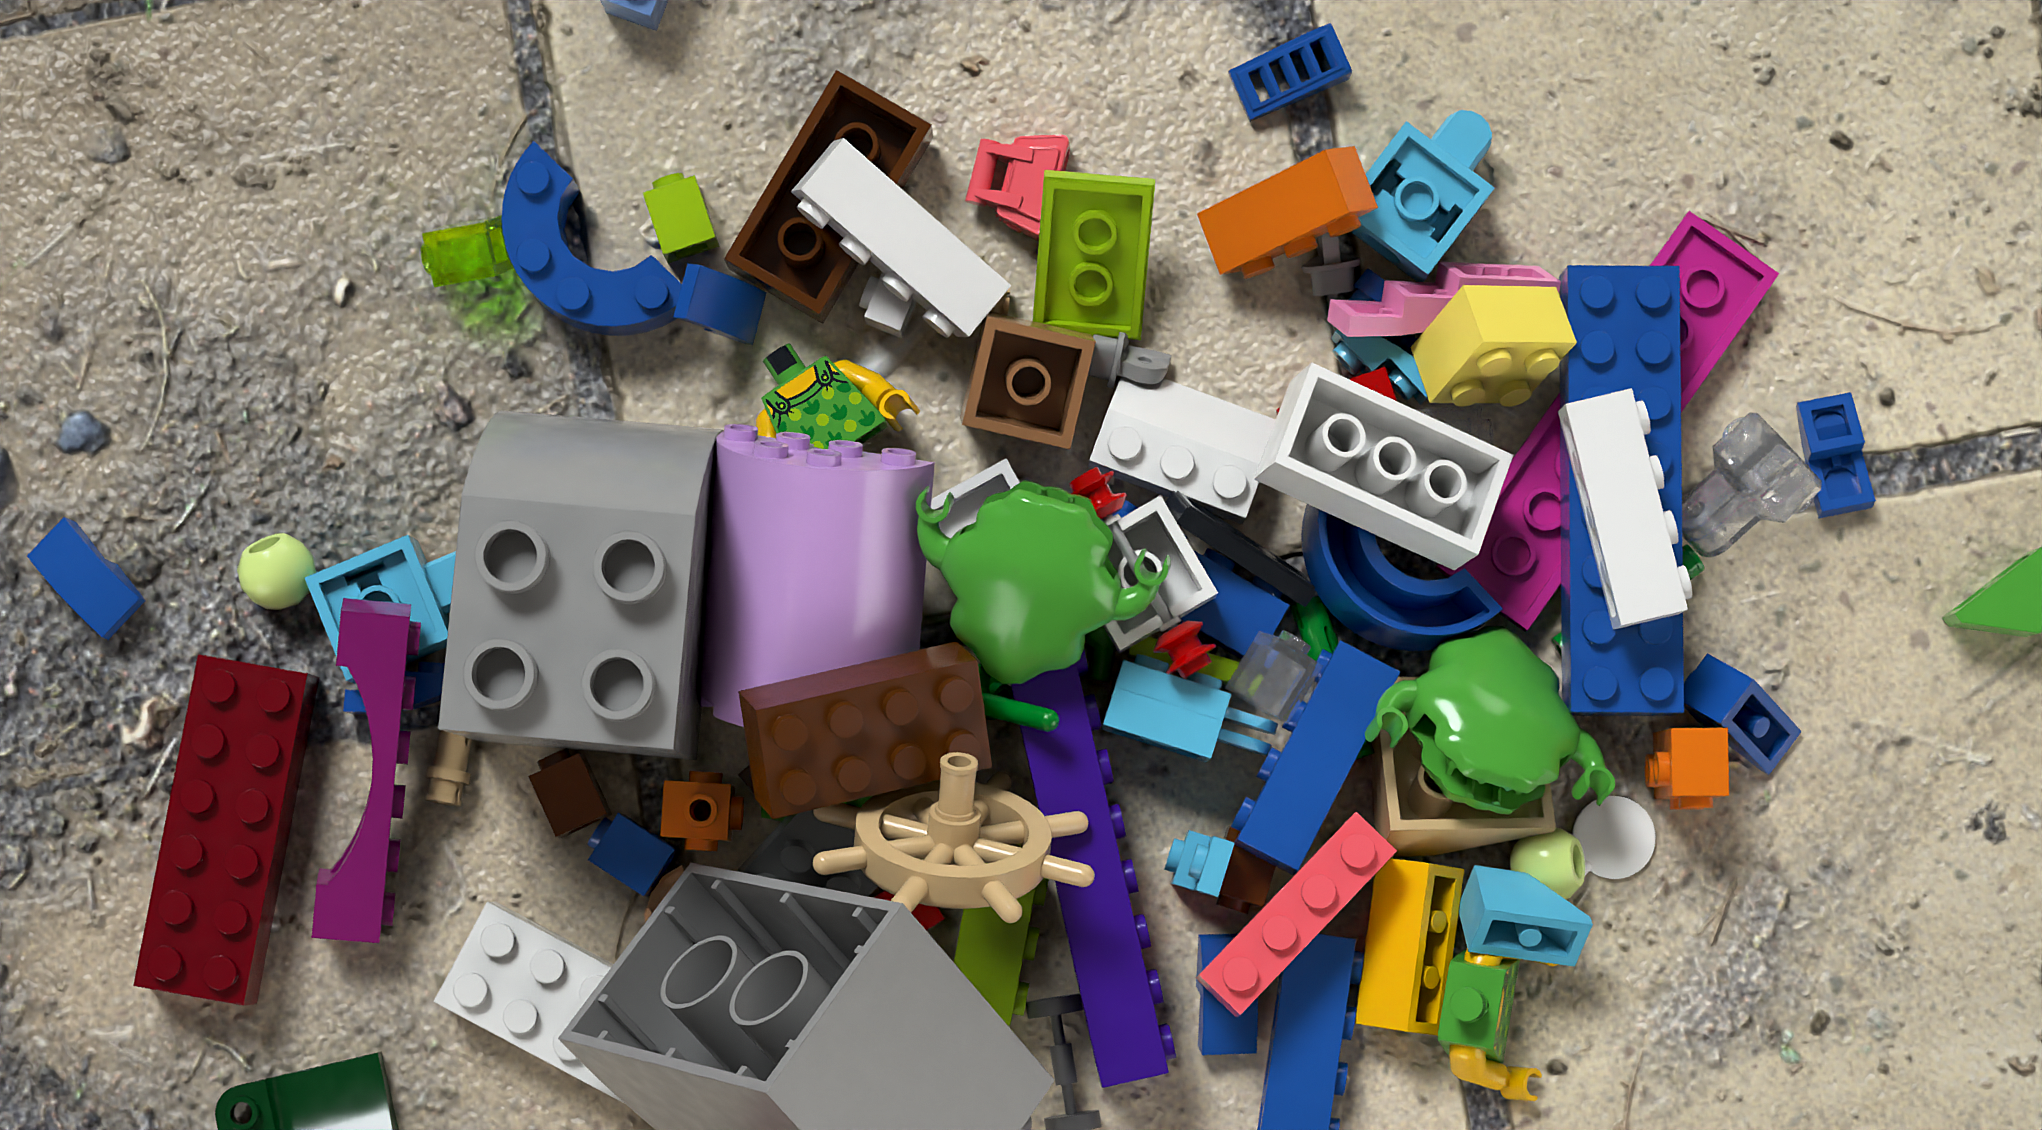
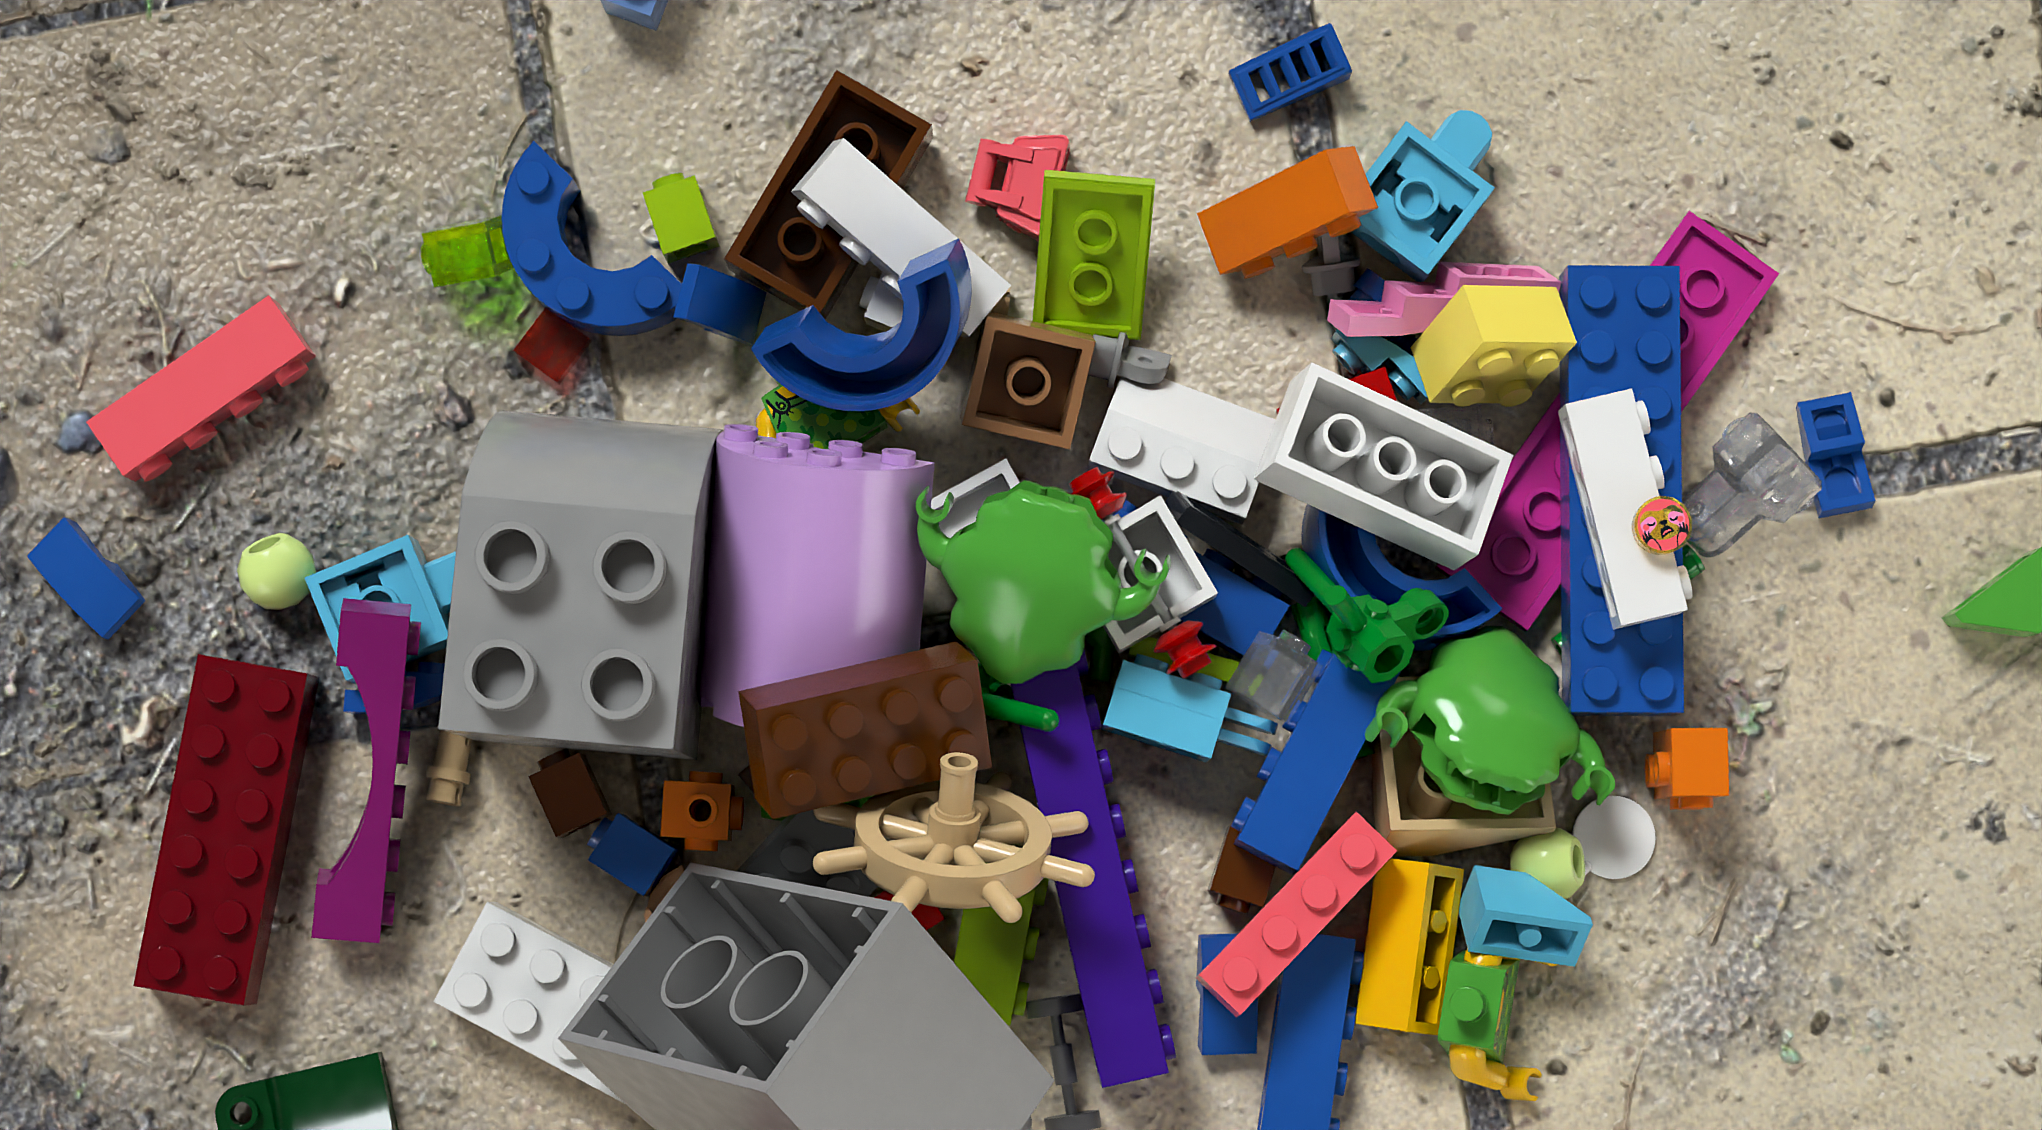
medium azure slope [1164,830,1235,897] -> none
blue slope [1684,653,1802,775] -> none
none -> coral brick [86,295,316,482]
none -> clear red tile [513,307,592,385]
none -> blue brick [751,238,972,411]
none -> green piece [1285,548,1449,683]
none -> tile [1632,496,1692,555]

